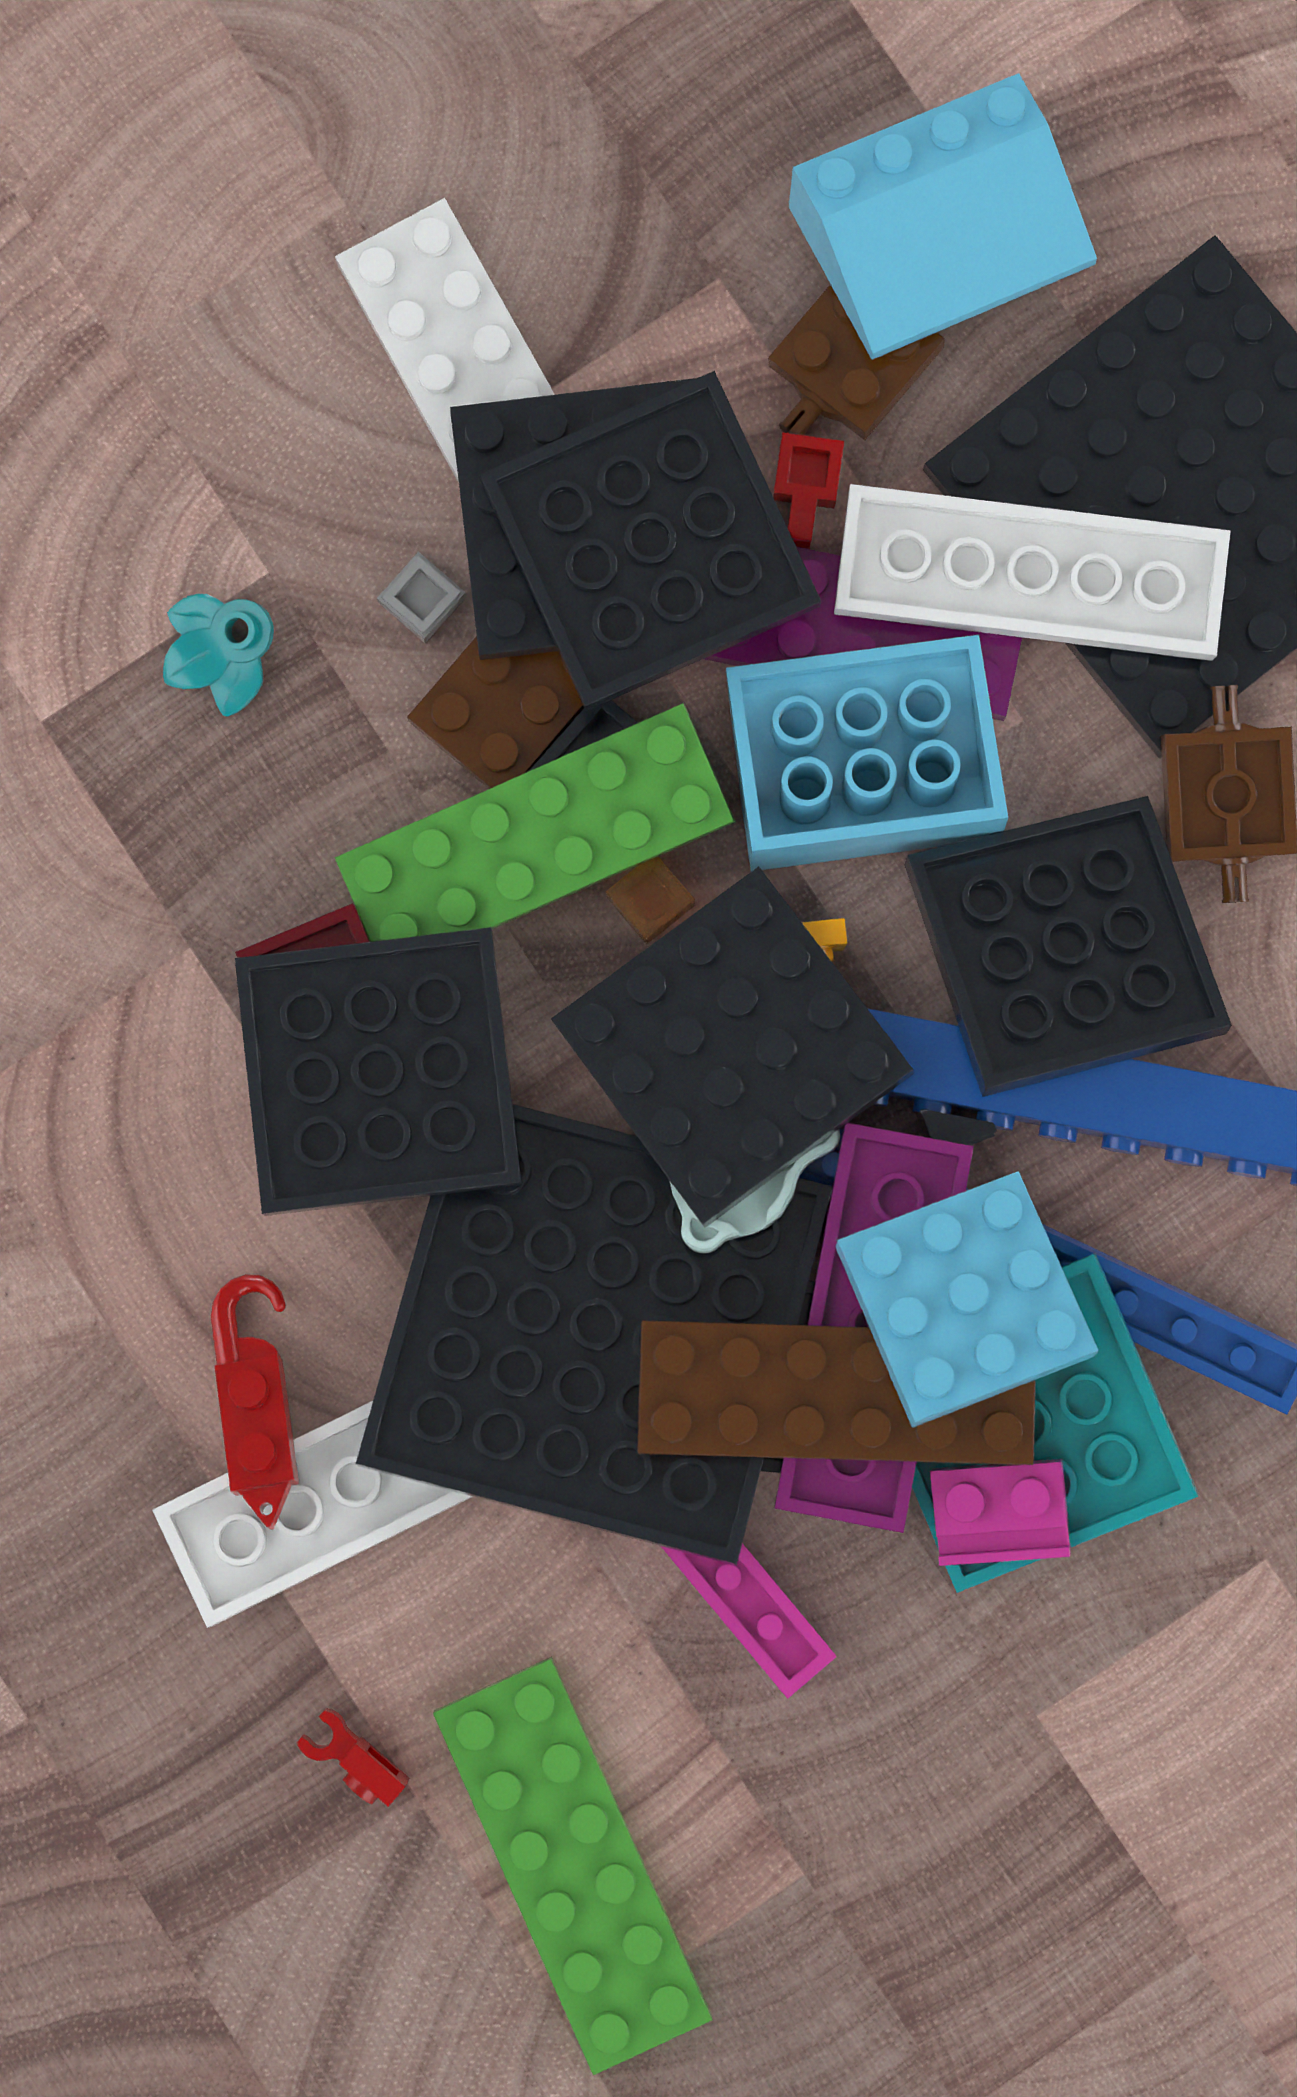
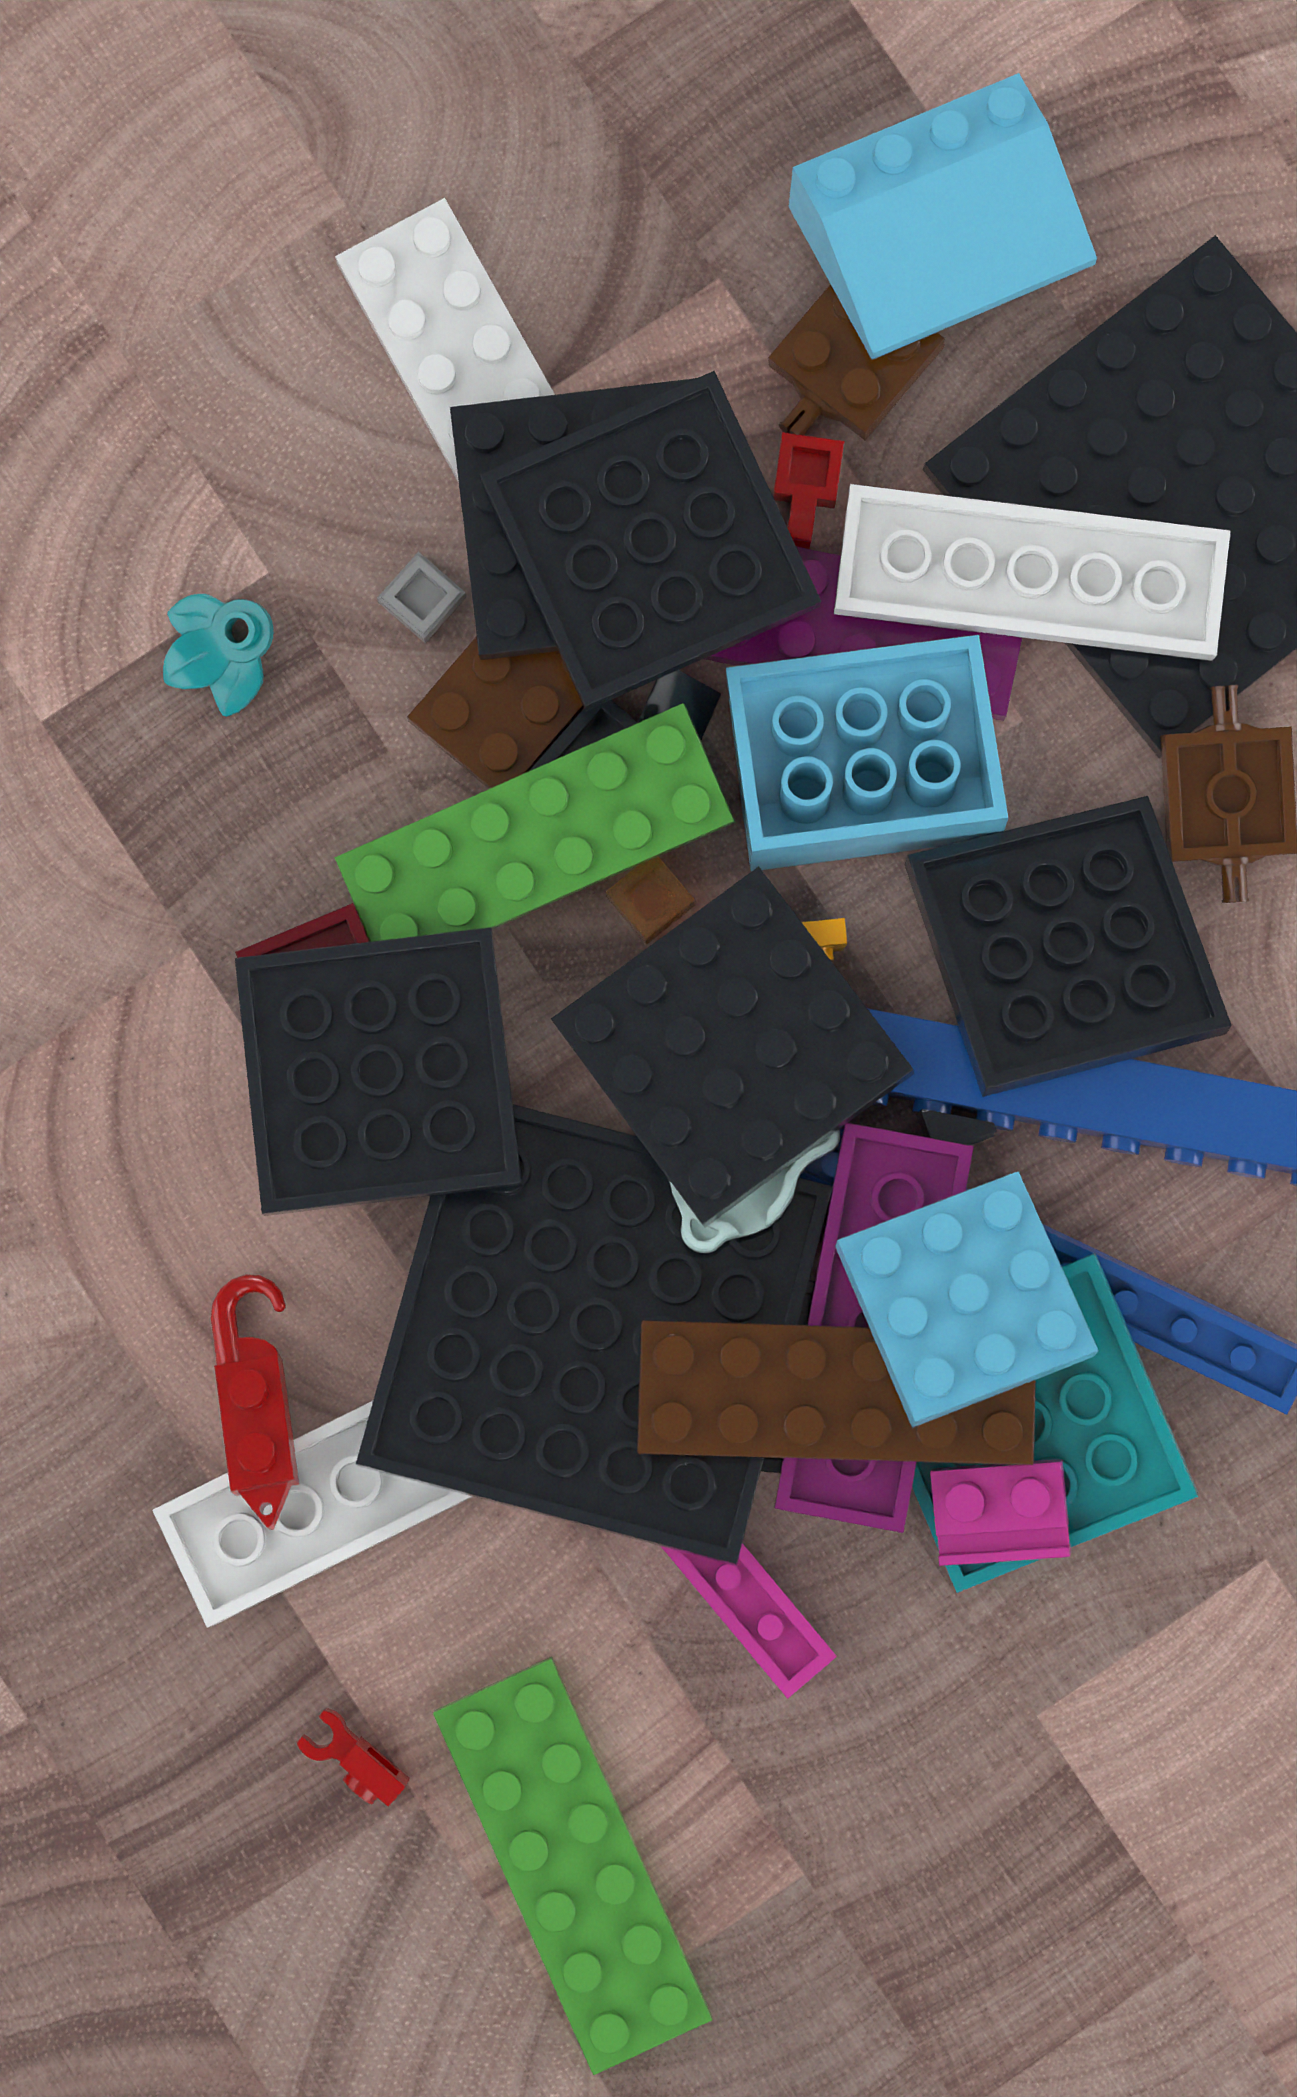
none -> black slope [639,670,721,741]

